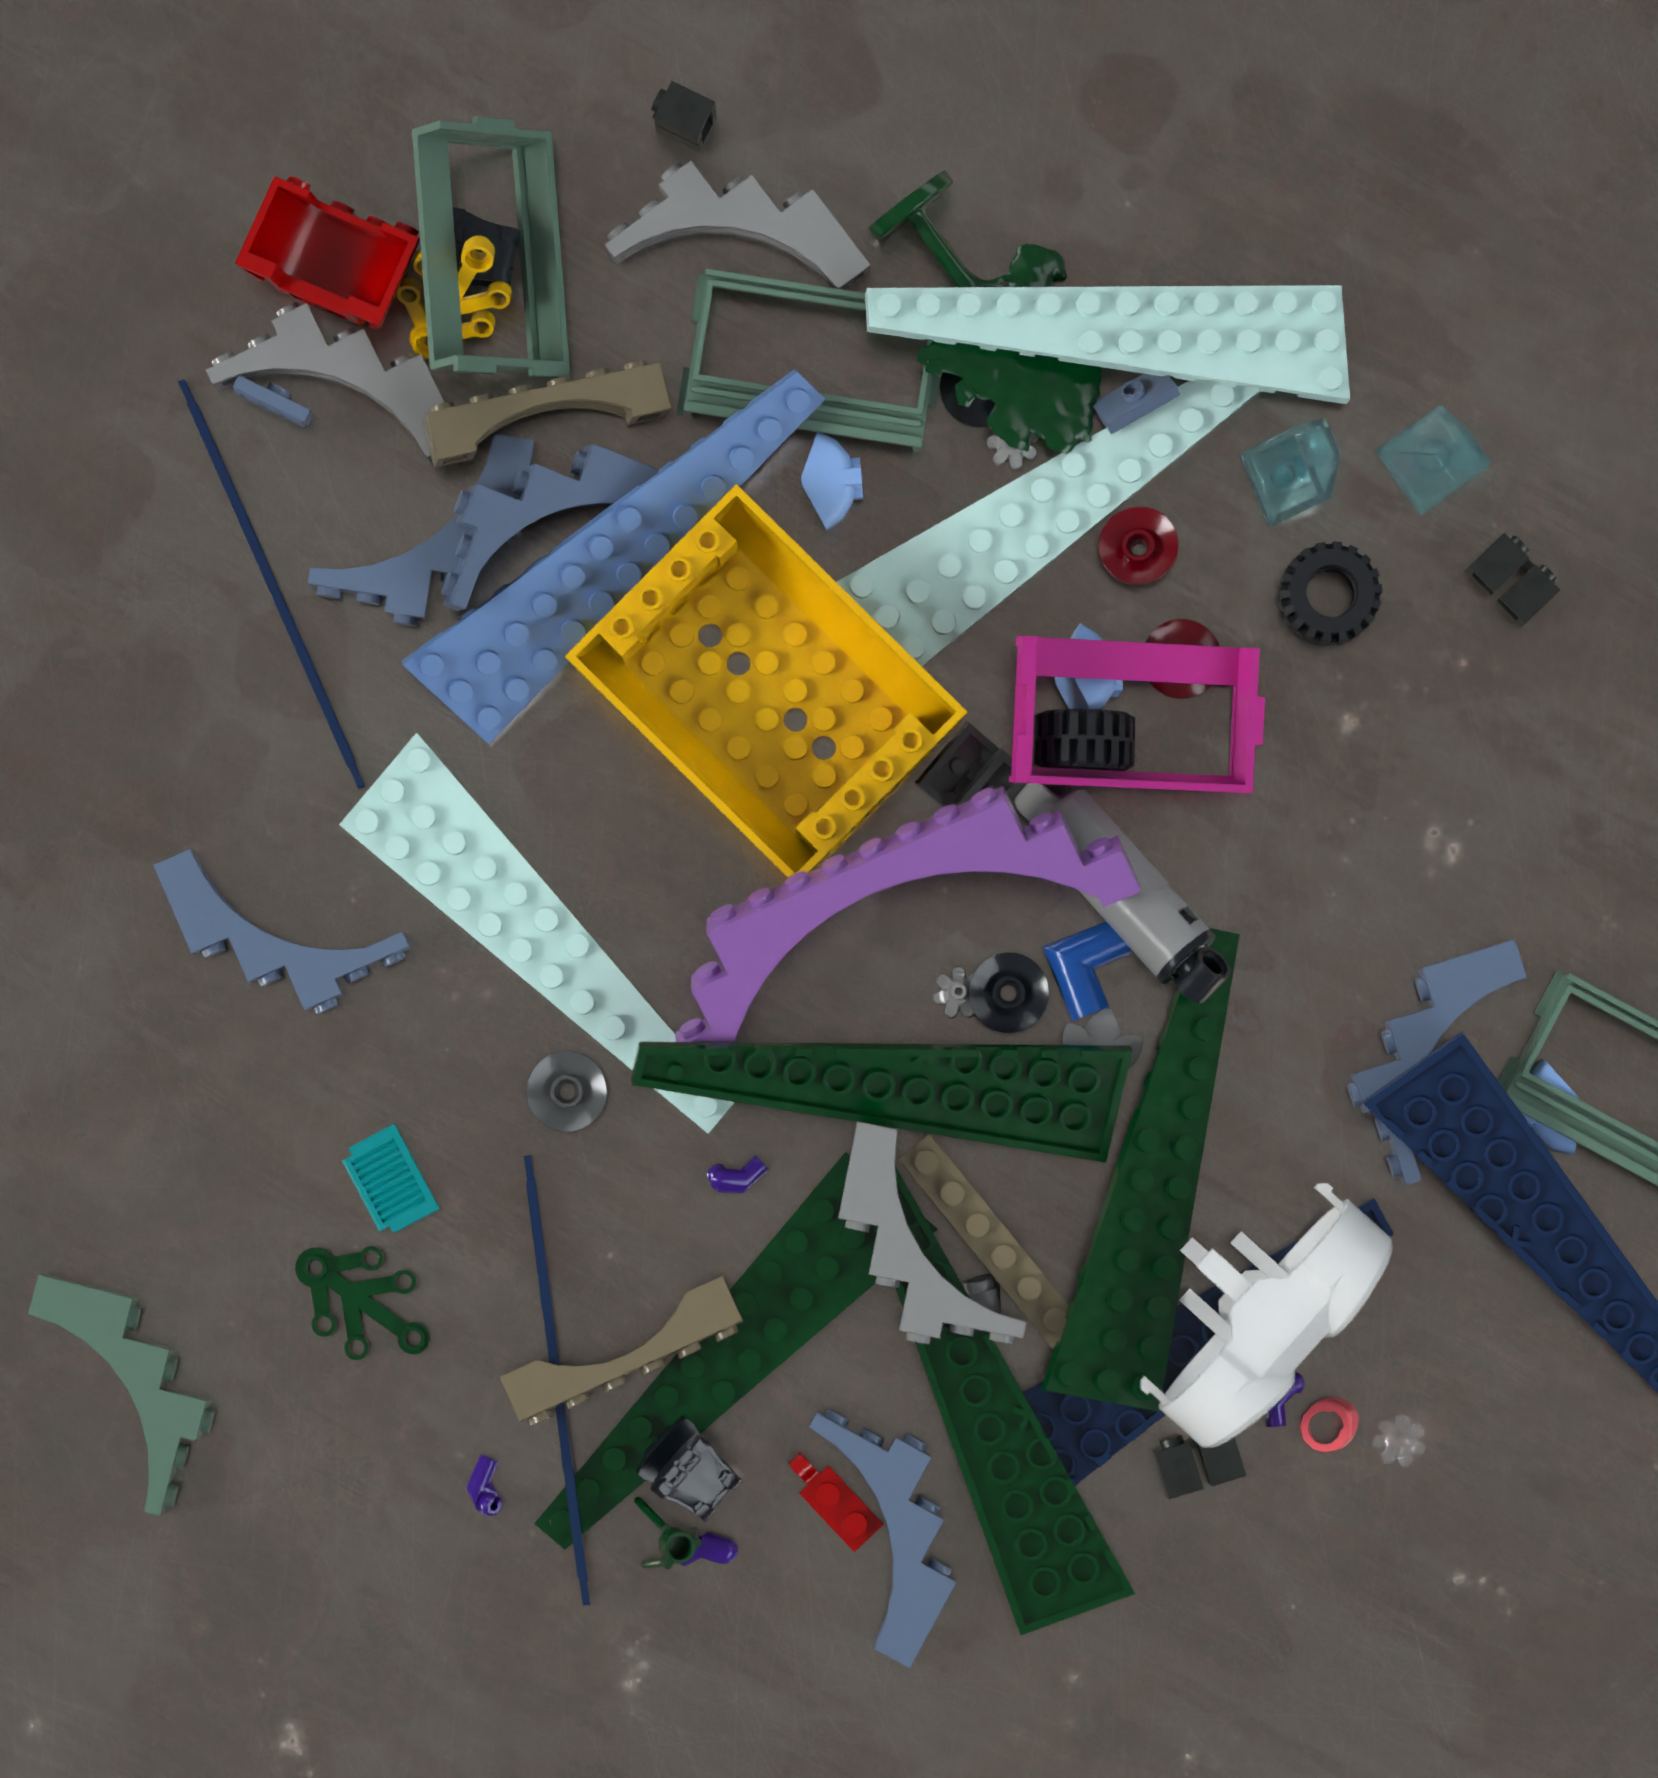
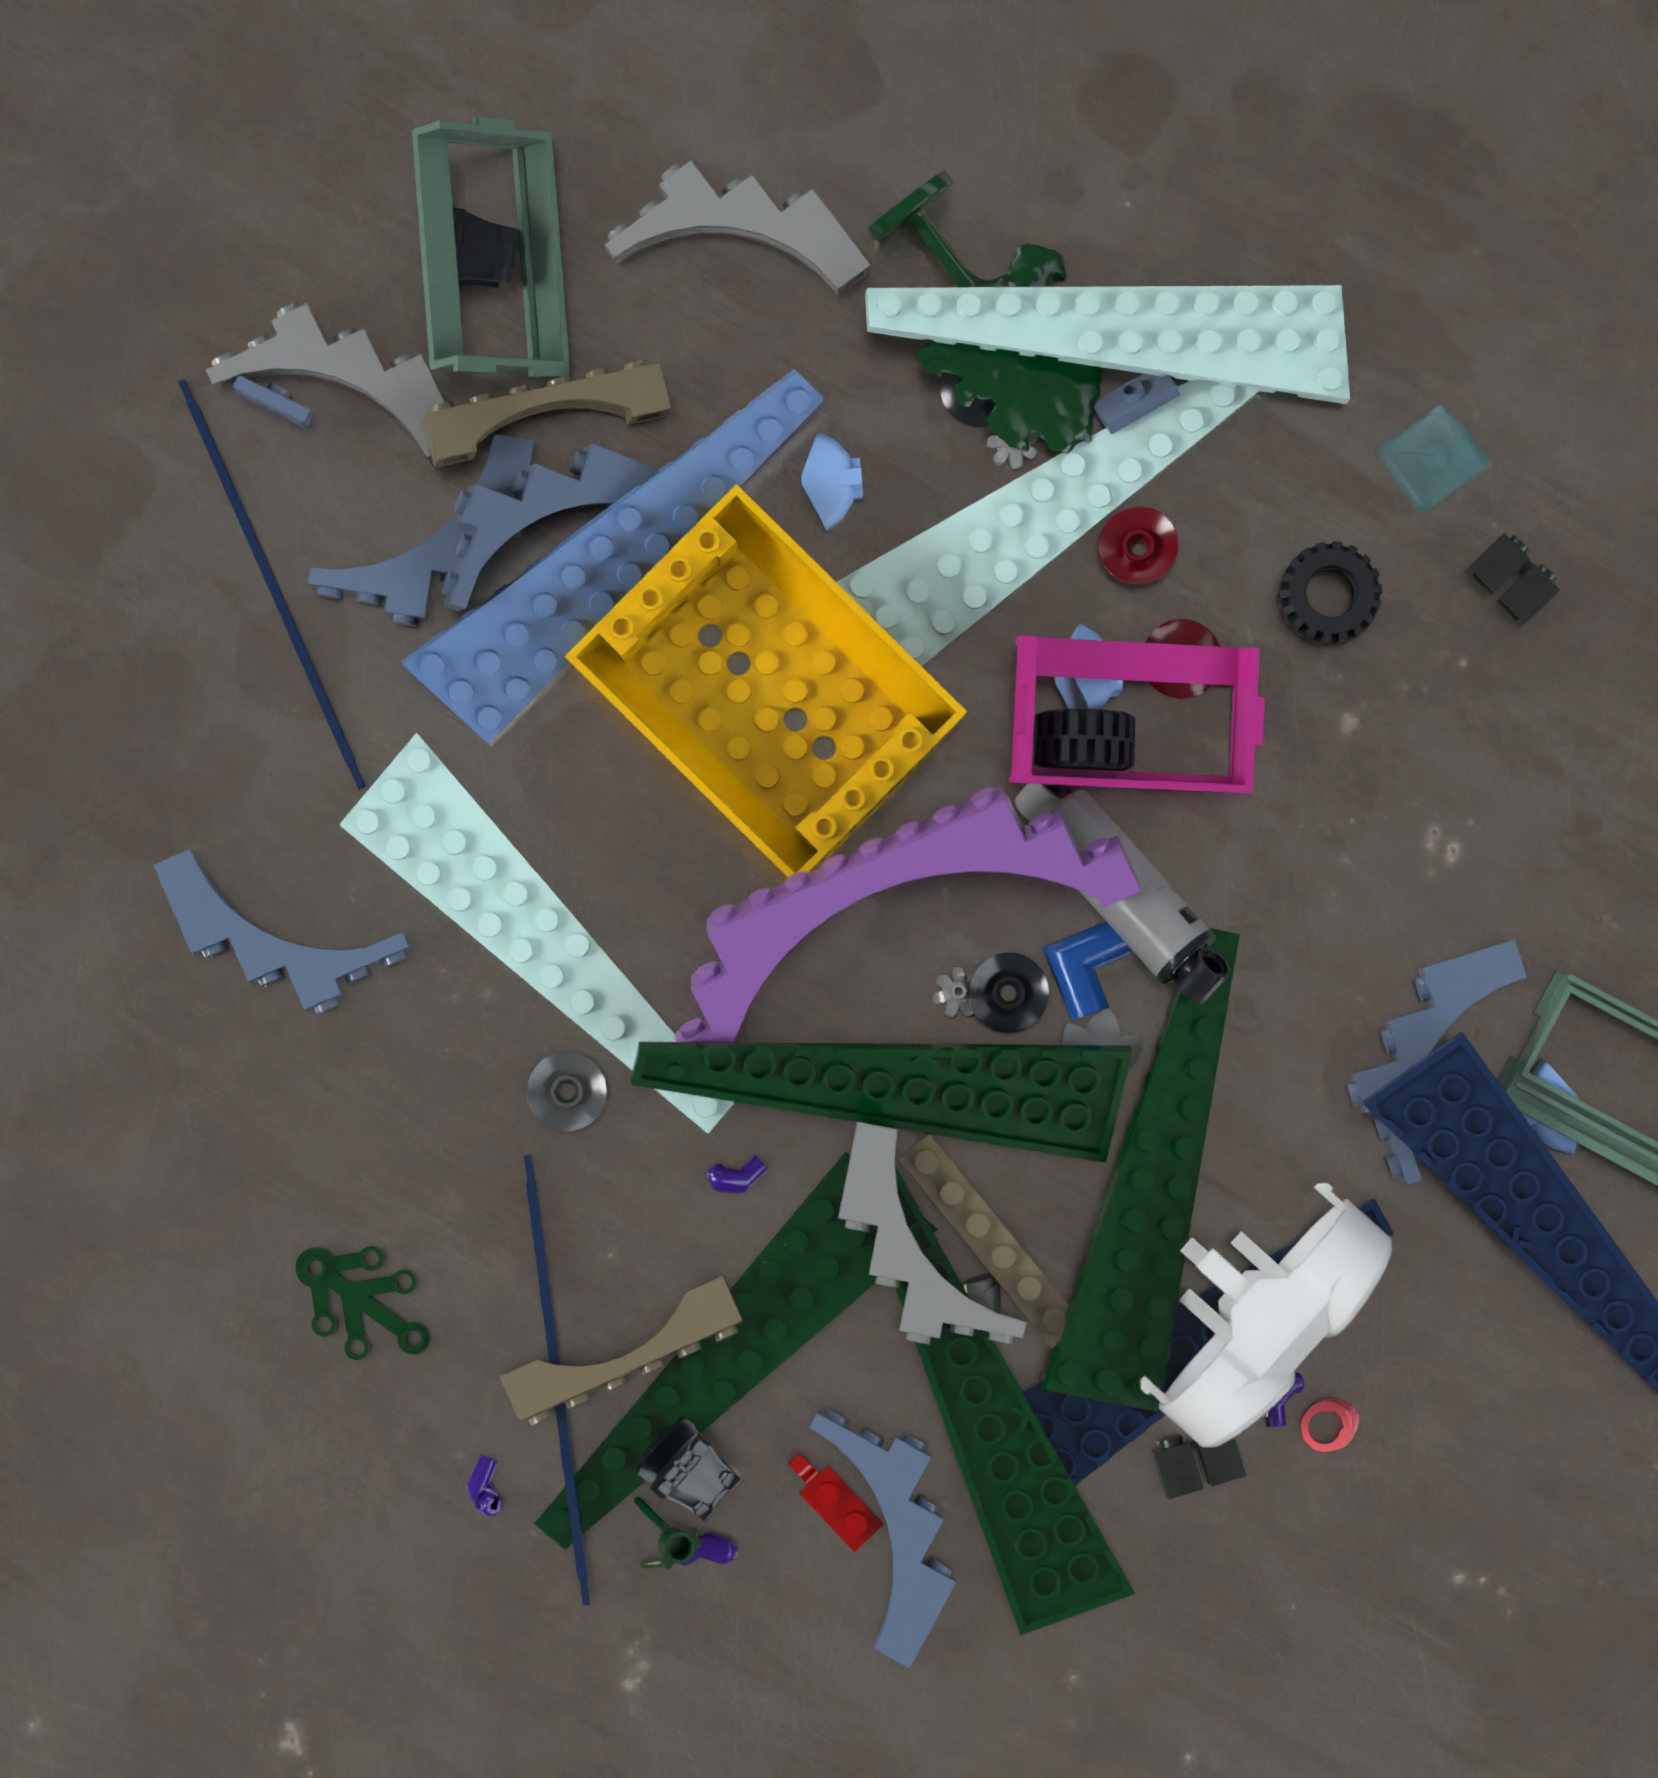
sand green arch [28,1274,215,1516] -> none
red cylinder [235,175,420,329] -> none
teal window [342,1123,440,1233] -> none
yellow plant [397,235,512,359] -> none
pearl dark grey piece [651,81,717,153] -> none
sand green piece [676,268,941,453] -> none
dark grey slope [915,721,1026,807] -> none
clear light blue slope [1240,418,1340,527] -> none
clear plant [1372,1414,1426,1468] -> none

